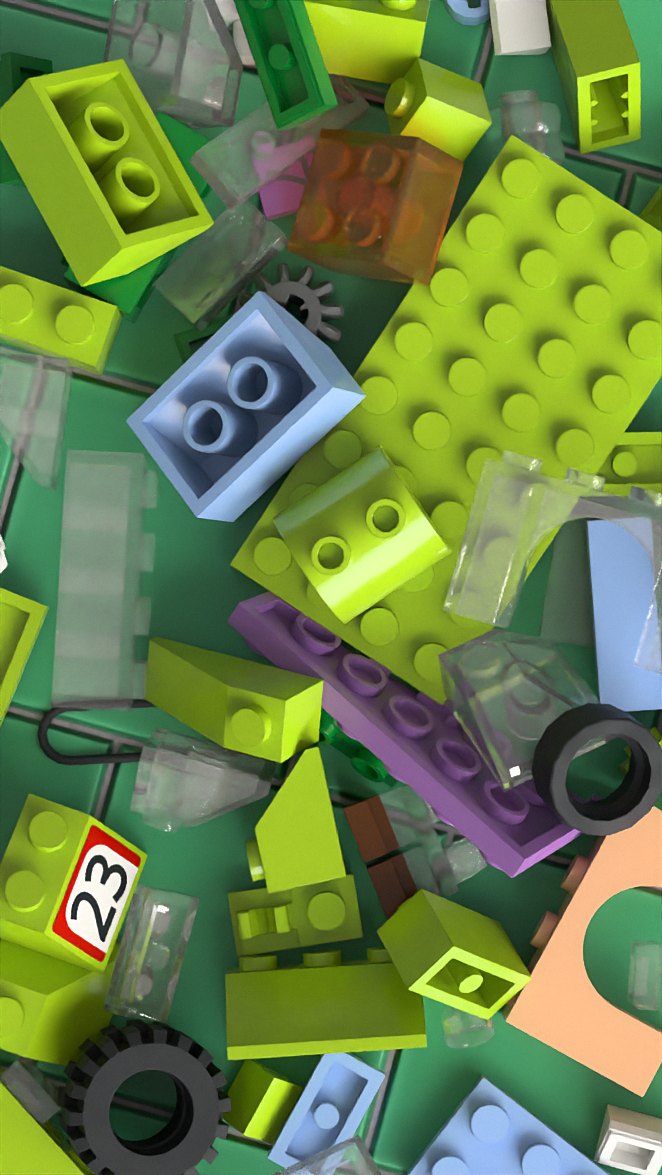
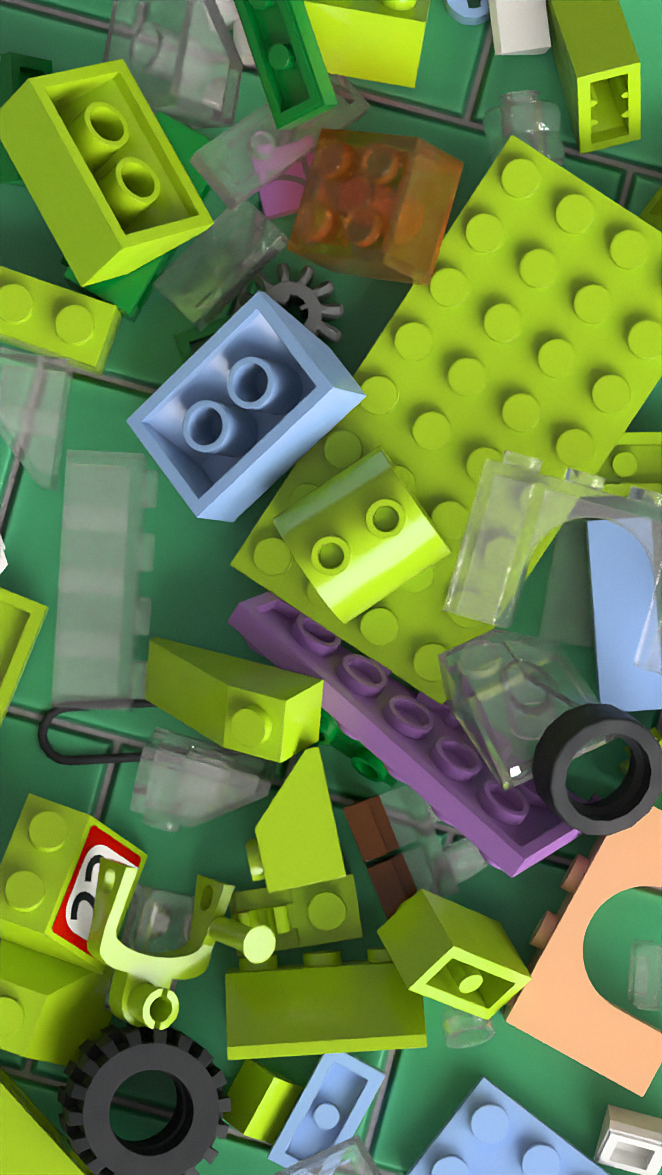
clear tile [0,1056,62,1124] -> none
lime brick [384,57,492,169] -> none
none -> lime piece [87,857,276,1030]

